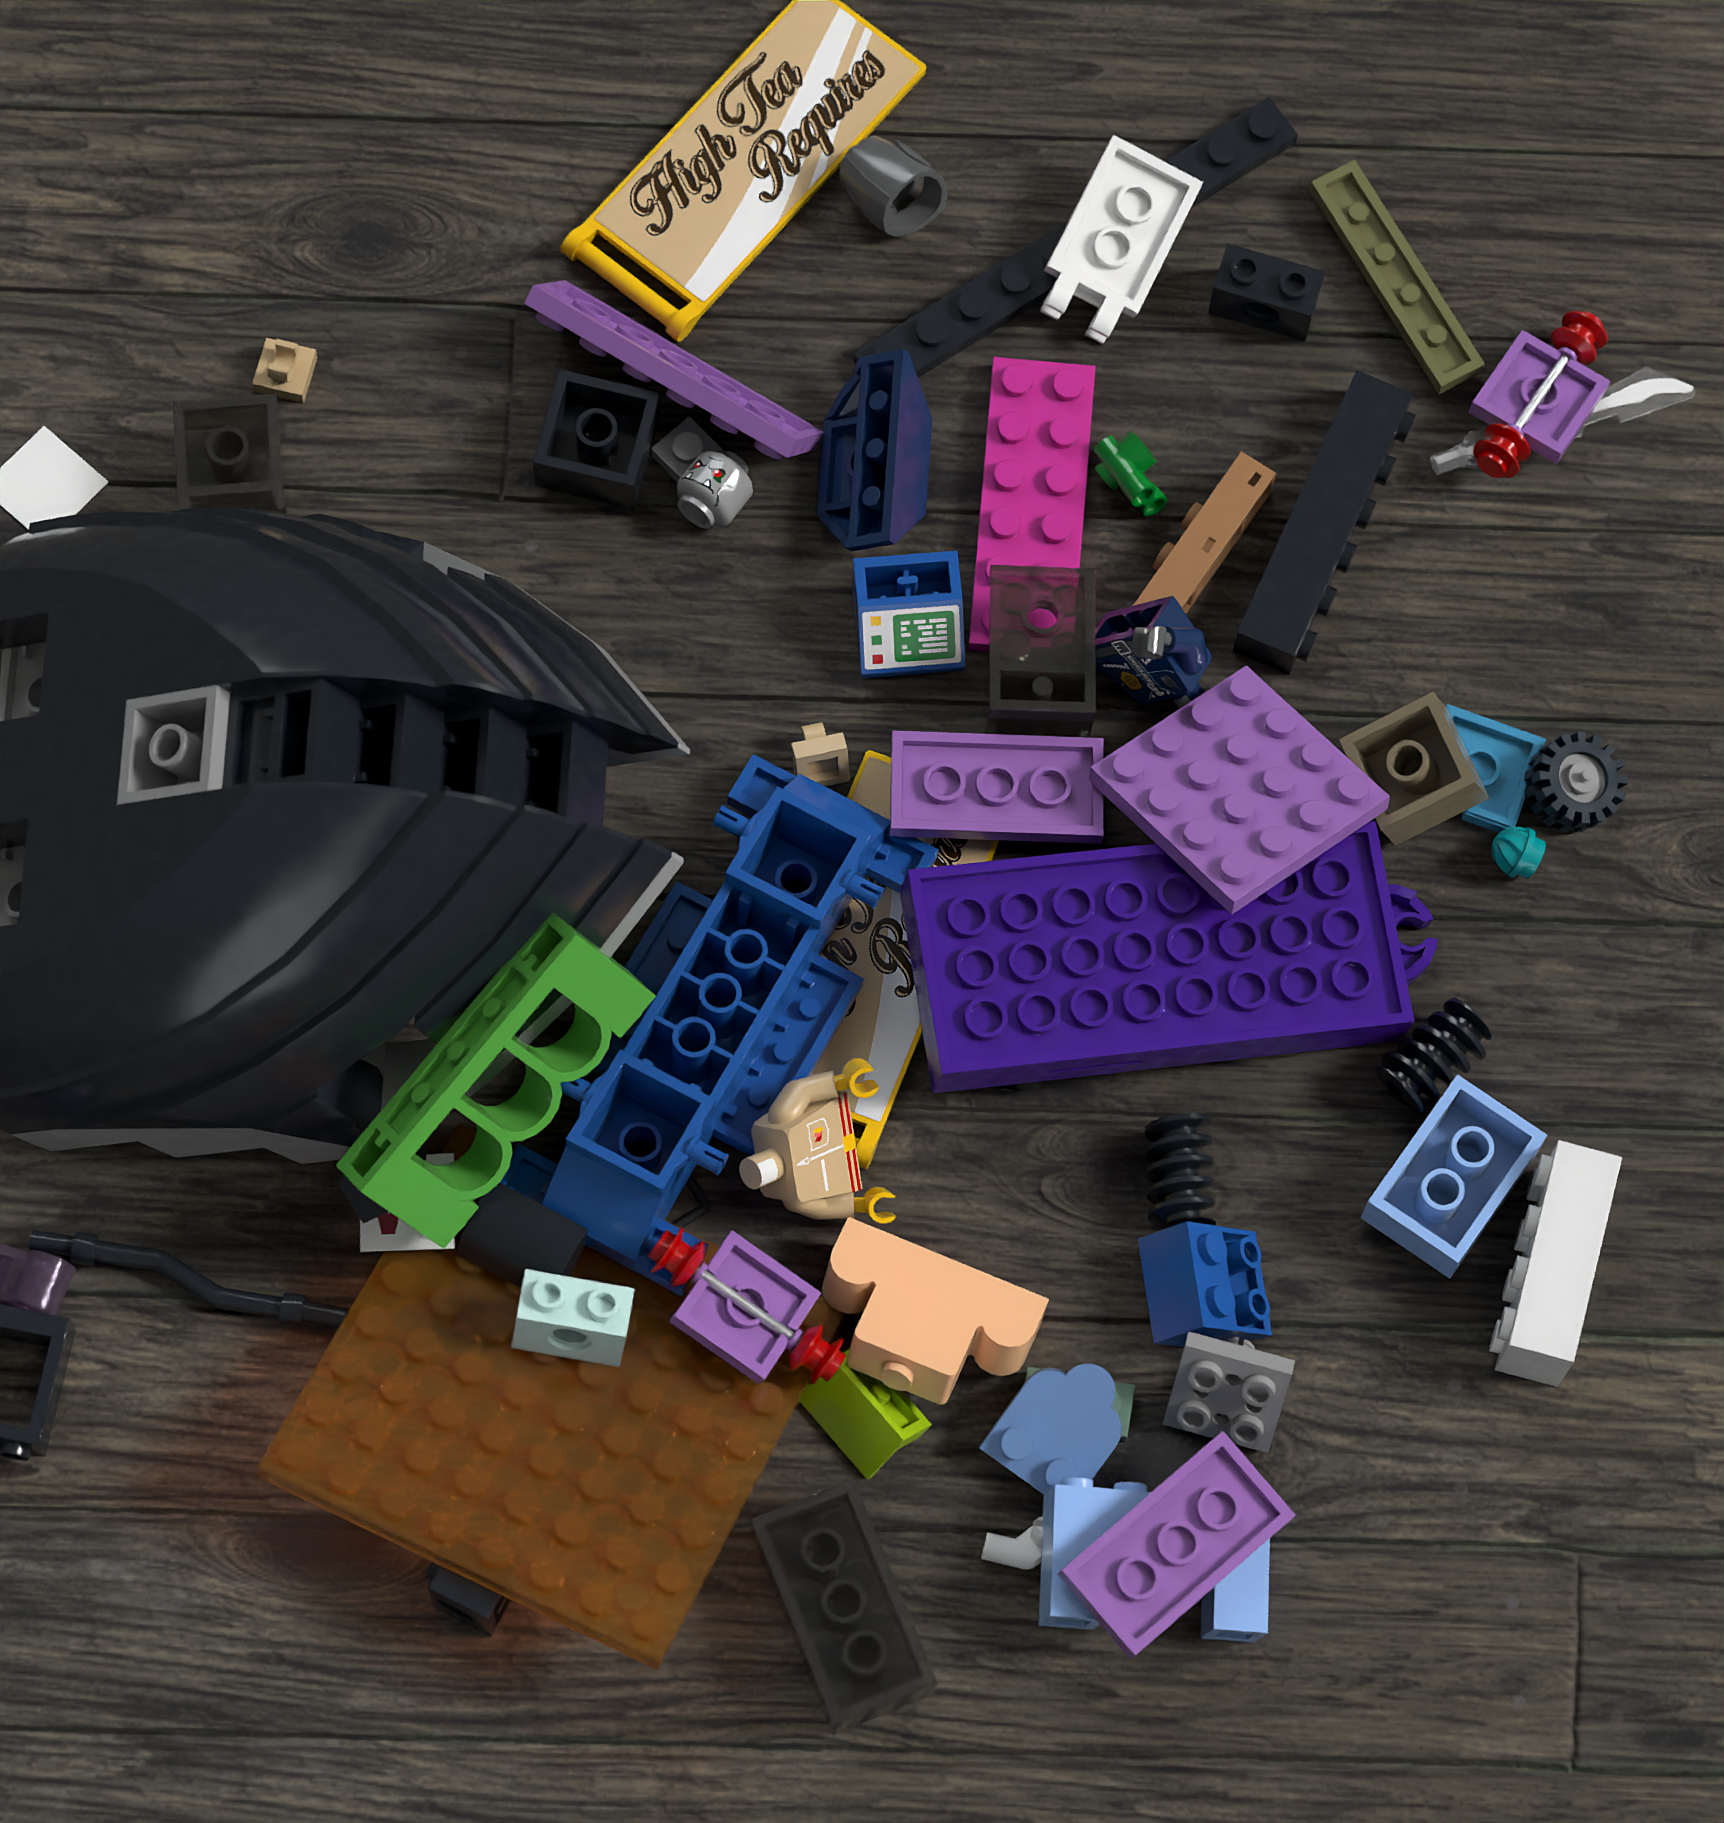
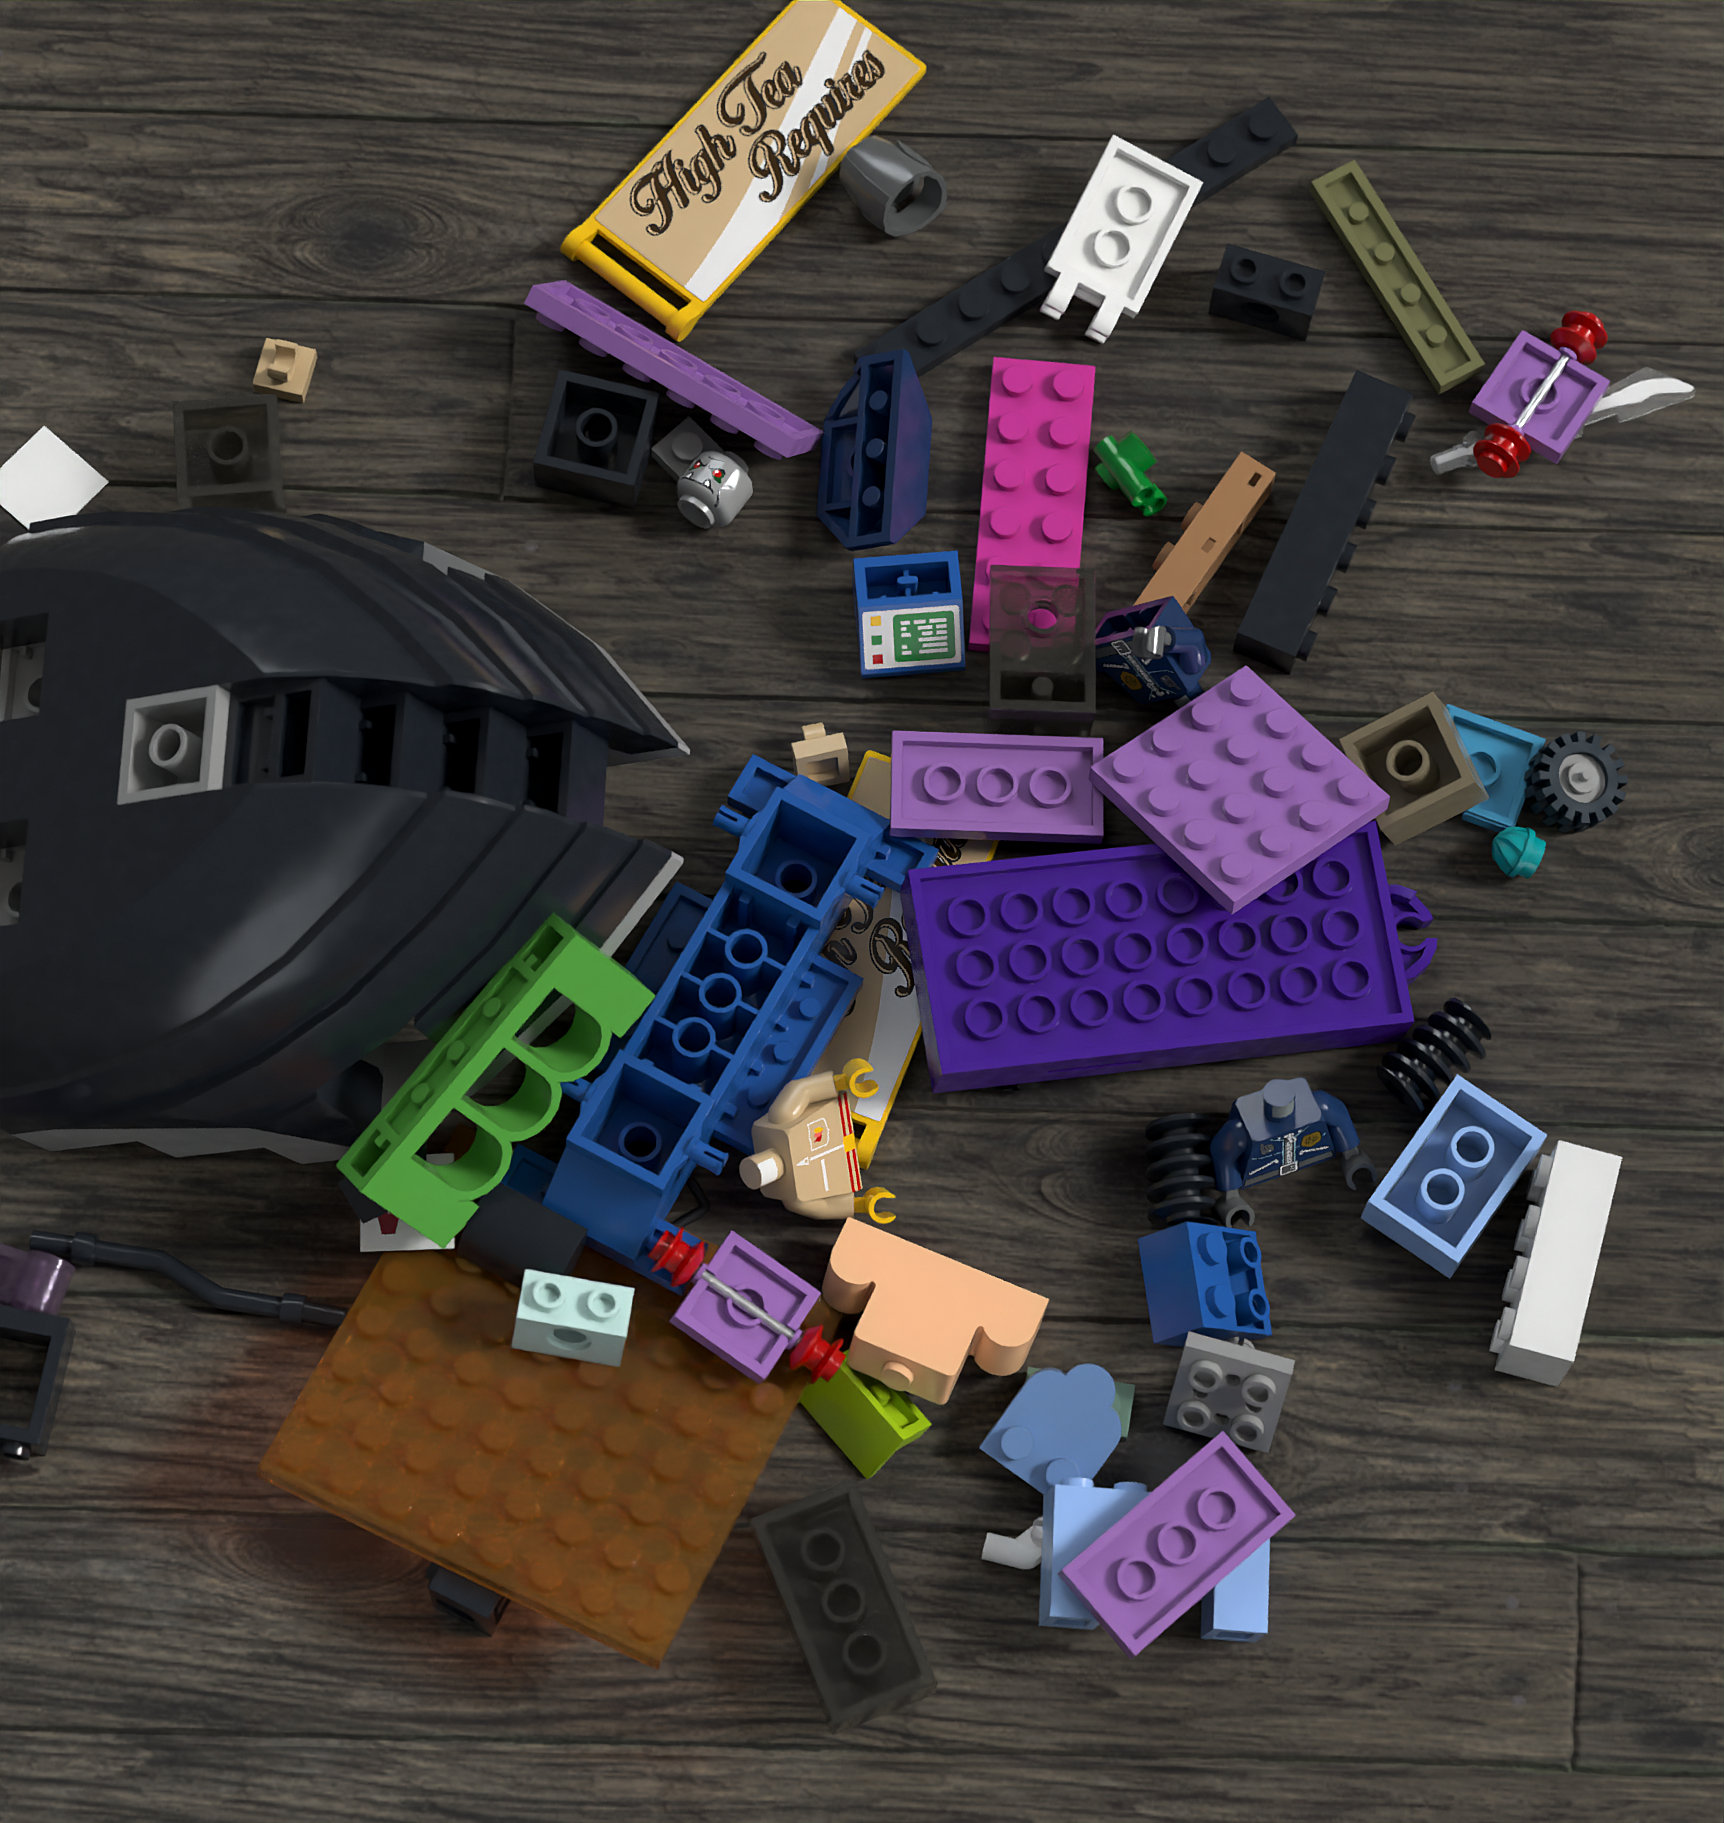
none -> dark blue torso [1210,1077,1377,1228]

